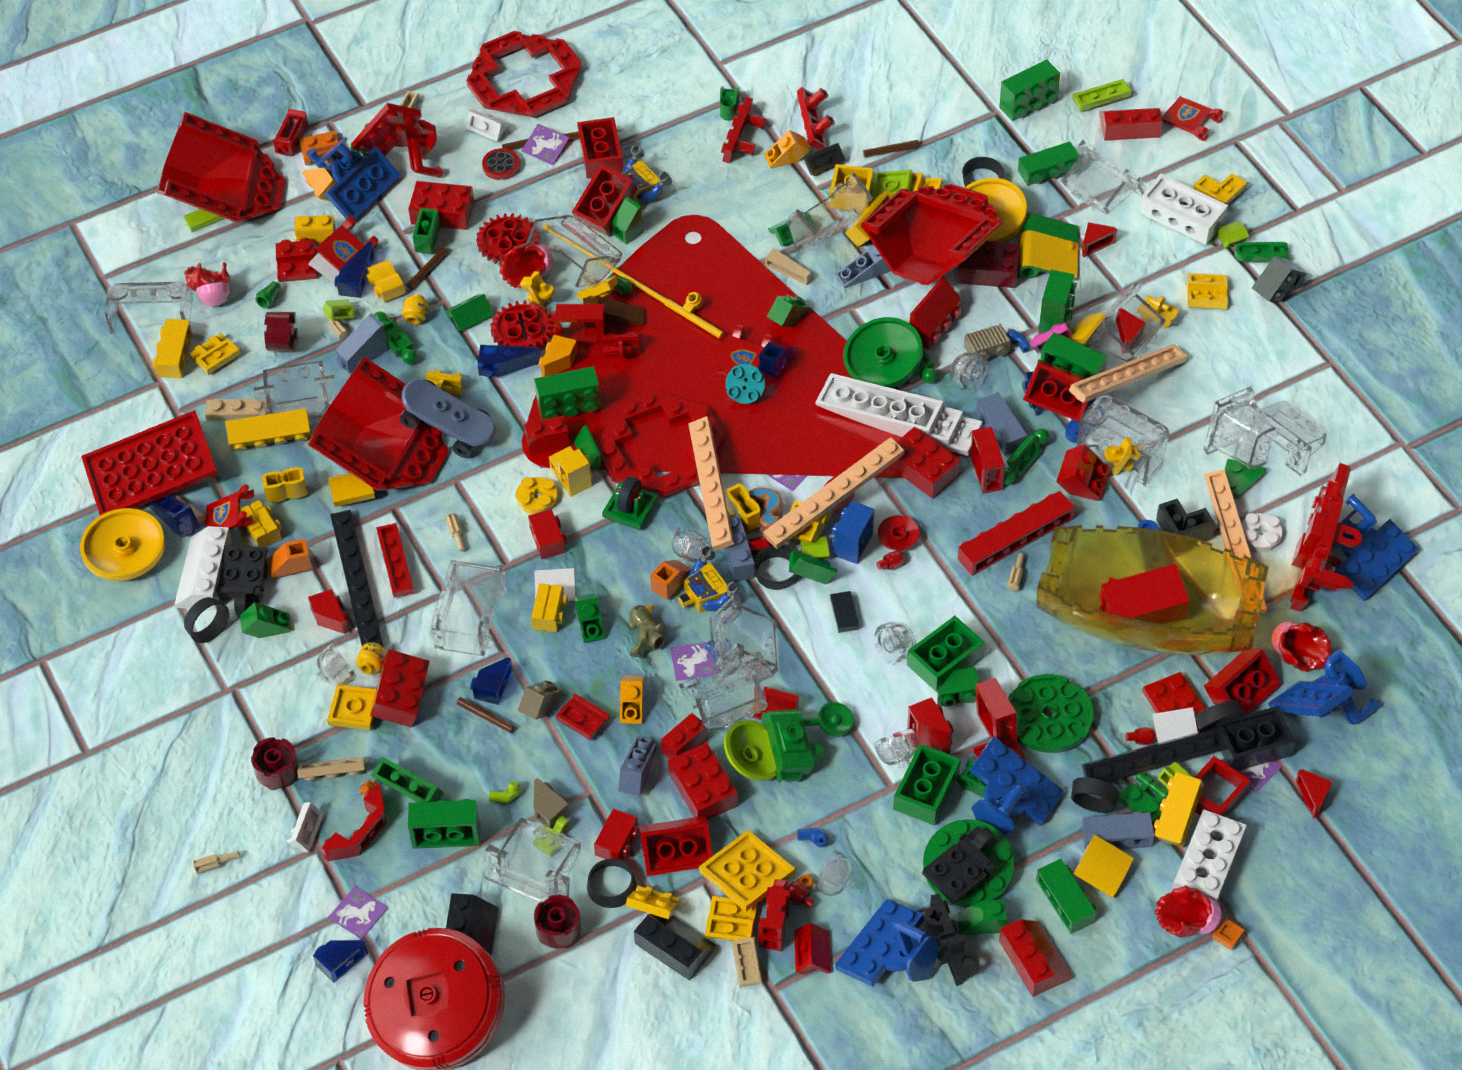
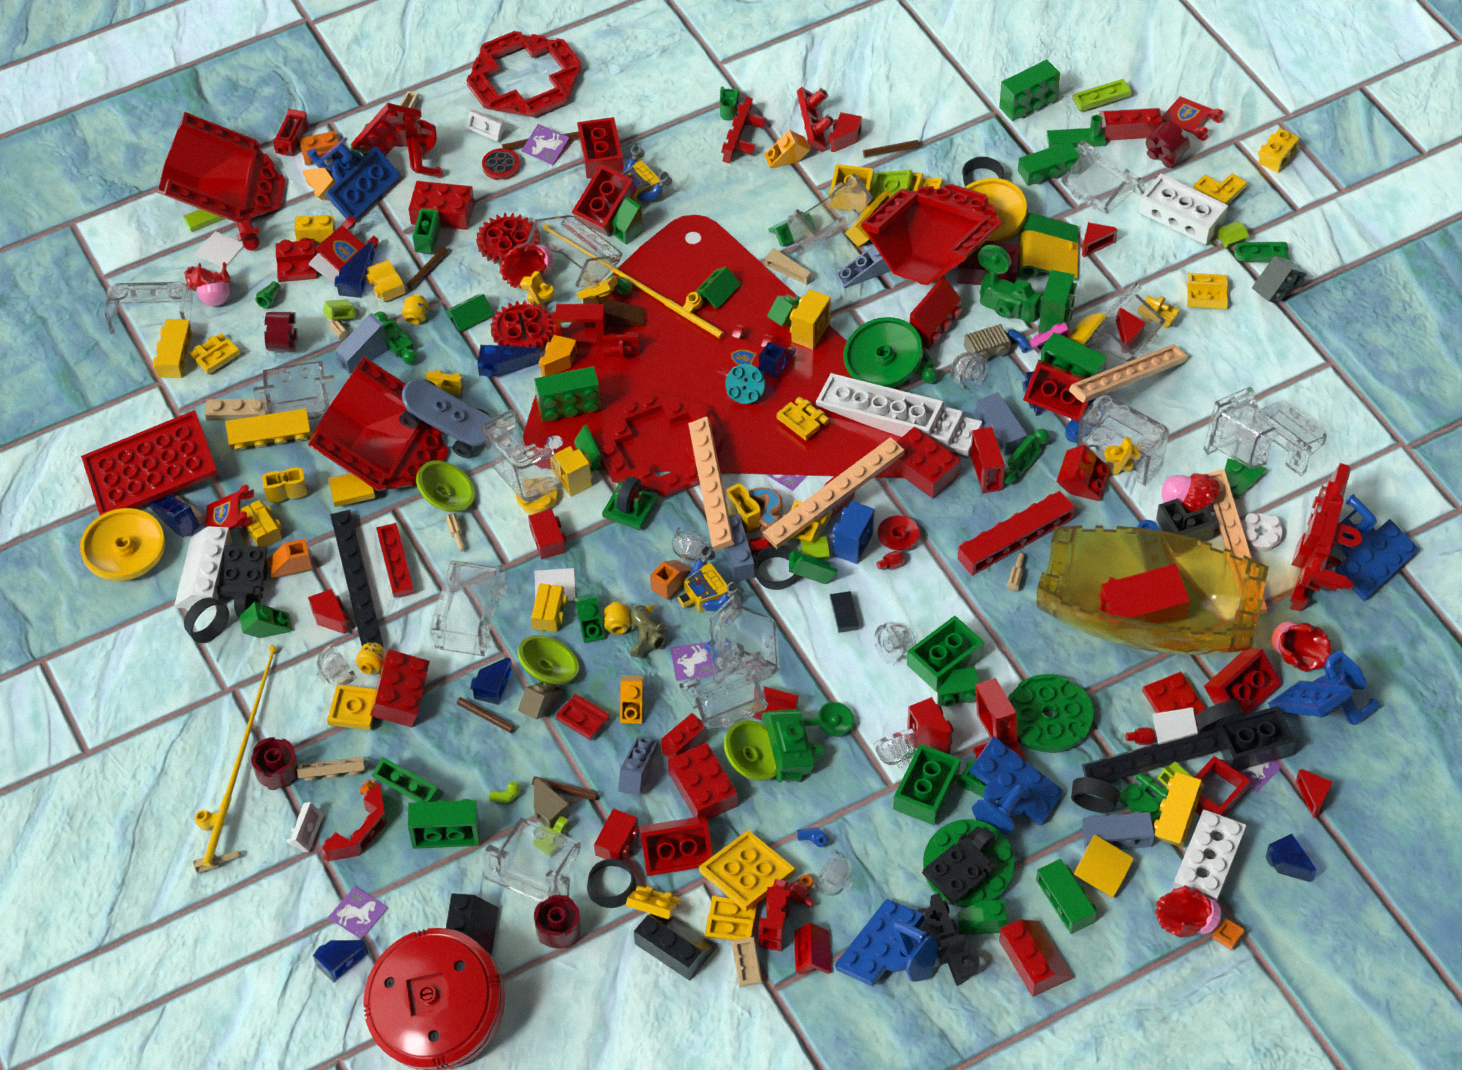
red brick [524,416,570,454] -> none
pearl dark grey plate [804,143,845,175] -> none
none -> white sticker [194,231,243,267]
none -> yellow piece [195,645,277,867]
none -> red hips [236,219,260,251]
none -> lime dish [416,461,475,512]
none -> clear windscreen [482,408,562,502]
none -> lime dish [517,635,579,685]
none -> reddish brown bar [532,776,598,801]
none -> yellow head [603,602,631,635]
none -> green panel [695,266,740,309]
none -> yellow plate [777,397,830,440]
none -> yellow brick [790,289,831,350]
none -> red slope [828,112,862,152]
none -> green piece [978,245,1044,322]
none -> green piece [1046,115,1106,148]
none -> dark red brick [1145,122,1190,168]
none -> red hair [1161,473,1220,514]
none -> yellow brick [1258,128,1300,173]
none -> clear blue slope [1266,834,1316,882]

